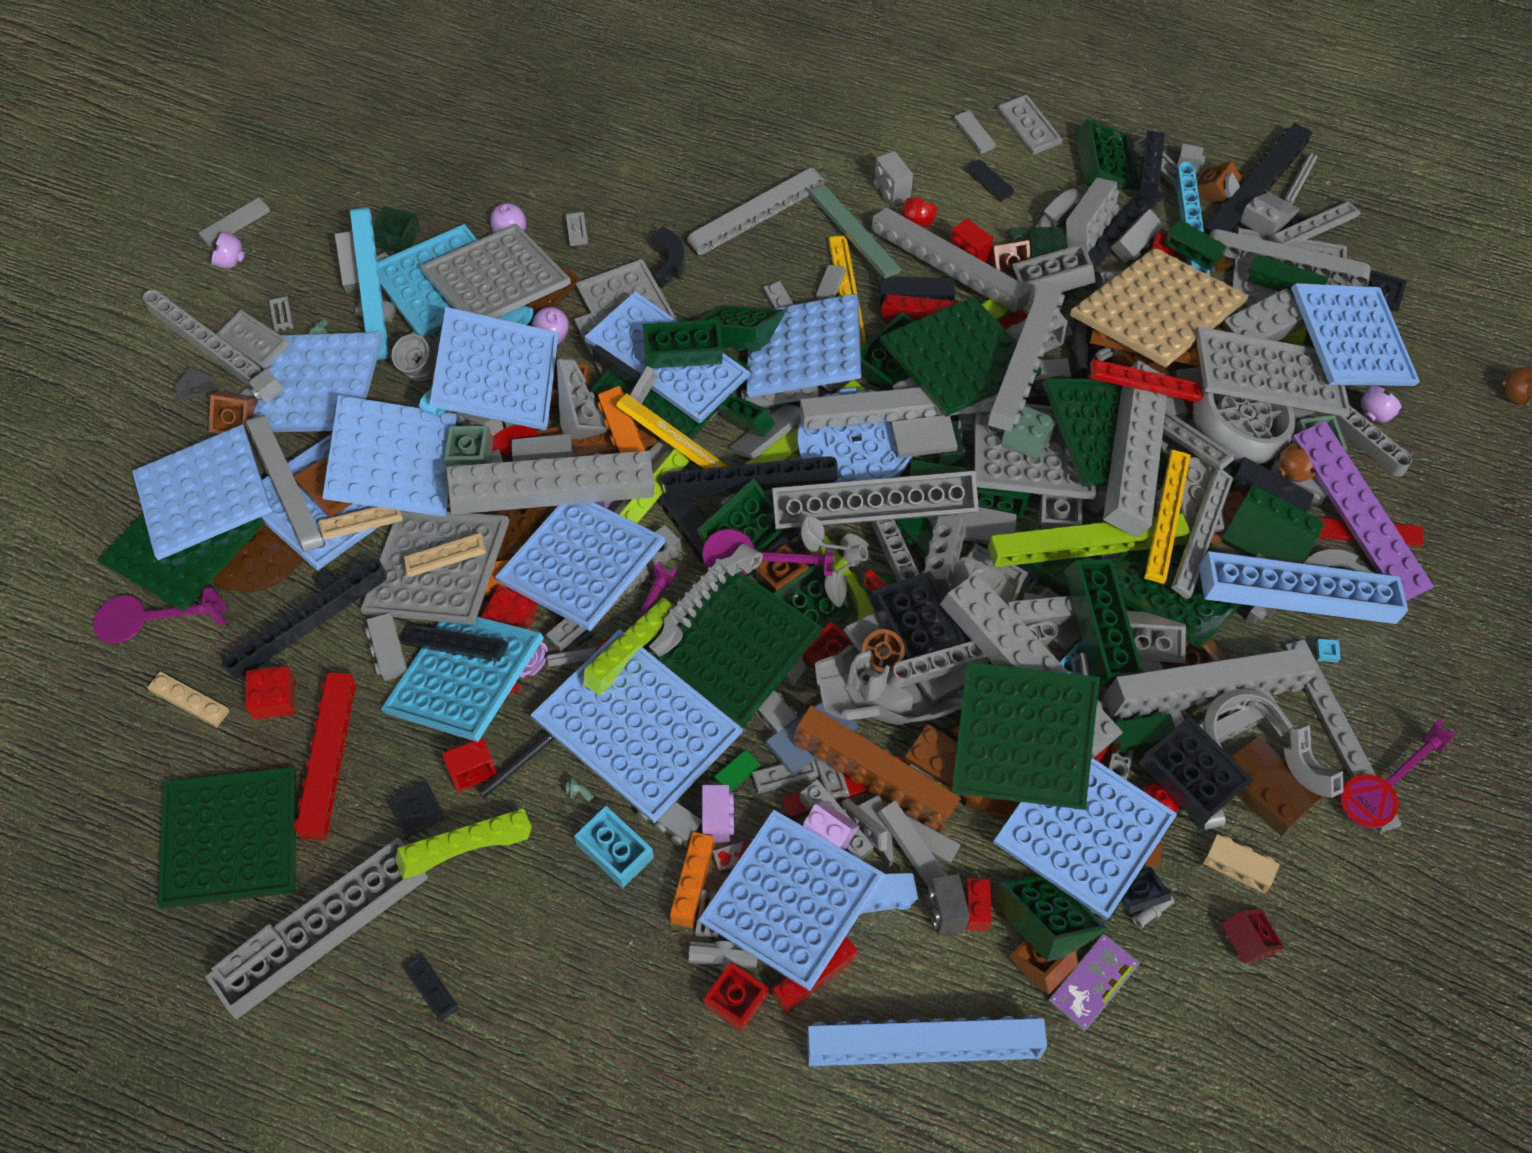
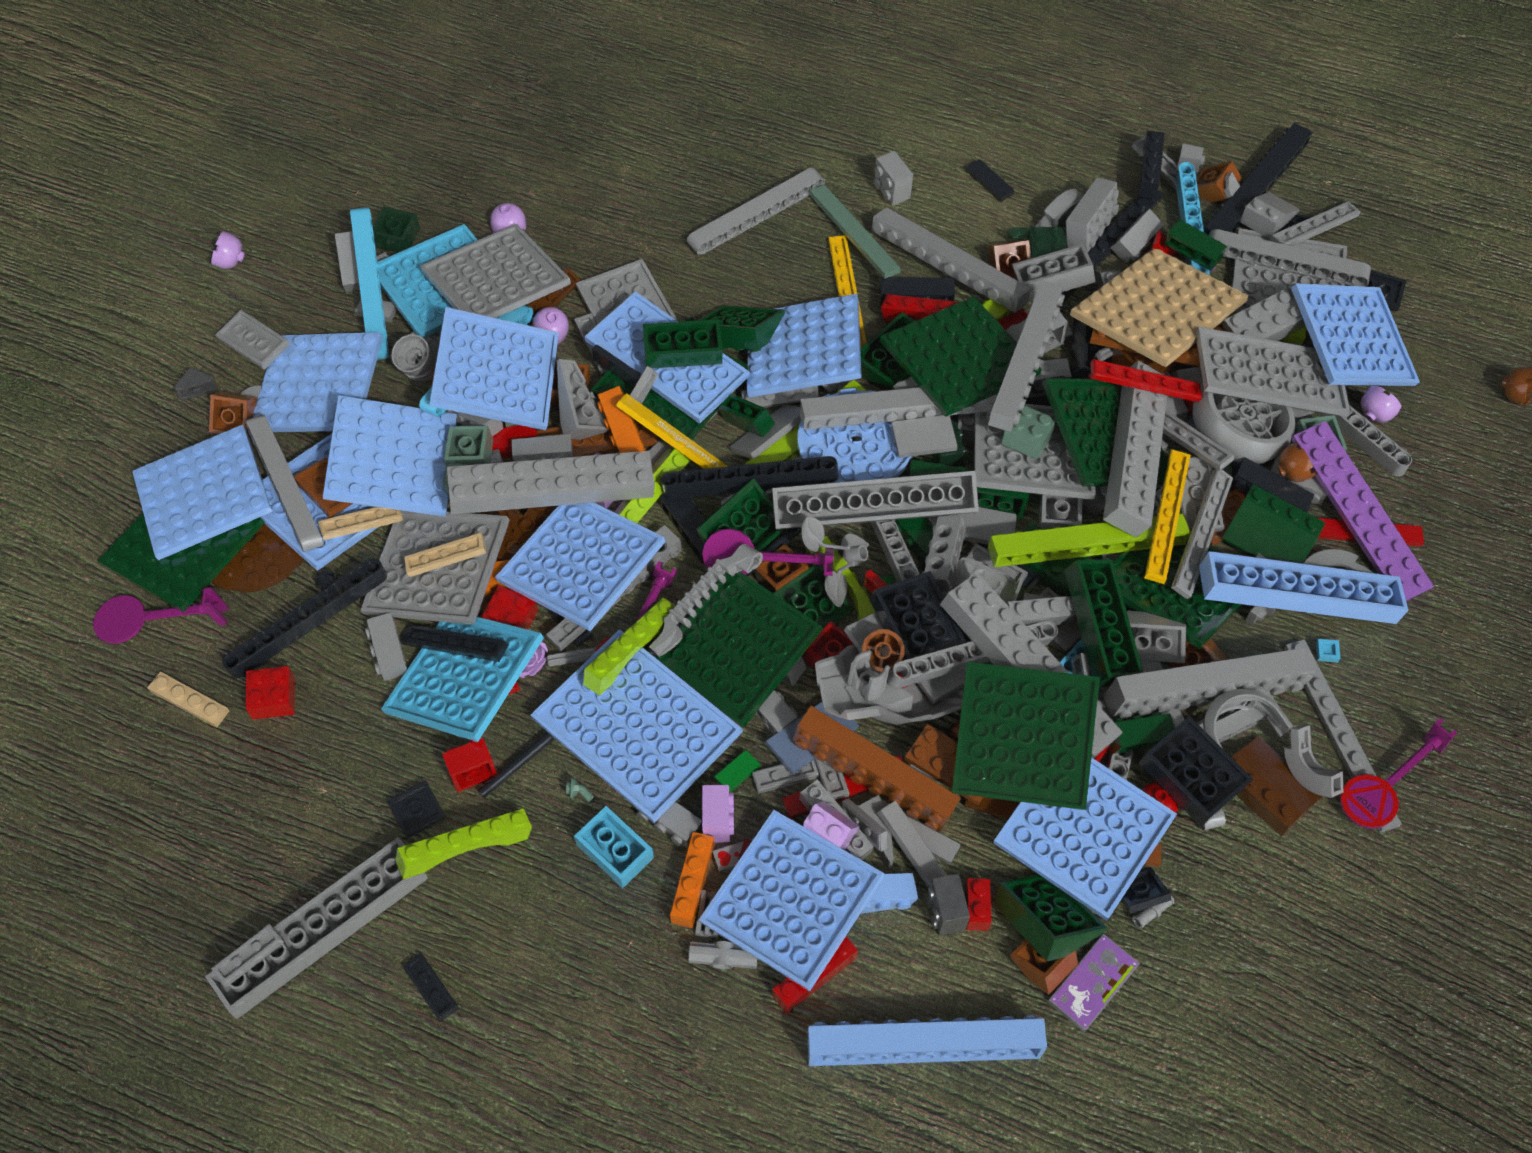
light grey beam [143,290,262,387] -> none
dark green plate [158,767,296,909] -> none
light grey tile [198,197,270,247] -> none
light grey brick [249,369,284,404] -> none
light grey tile [269,296,294,332] -> none
red brick [294,673,357,840] -> none
sand green plate [308,319,328,334] -> none
light grey plate [566,212,588,246] -> none
black arch [652,226,685,289] -> none
red brick [704,962,768,1033] -> none
light grey plate [763,281,794,309] -> none
light grey tile [816,265,846,300] -> none
red cylinder [901,197,938,229] -> none
red brick [950,218,994,263] -> none
light grey tile [954,110,996,154] -> none
light grey tile [997,94,1063,155] -> none
dark green slope [1075,118,1139,189] -> none
tan brick [1203,834,1280,894] -> none
clear orange tile [1215,256,1234,272] -> none
dark red slope [1221,909,1285,964] -> none
dark green brick [1247,254,1329,297] -> none
light grey axle [1284,153,1317,204] -> none

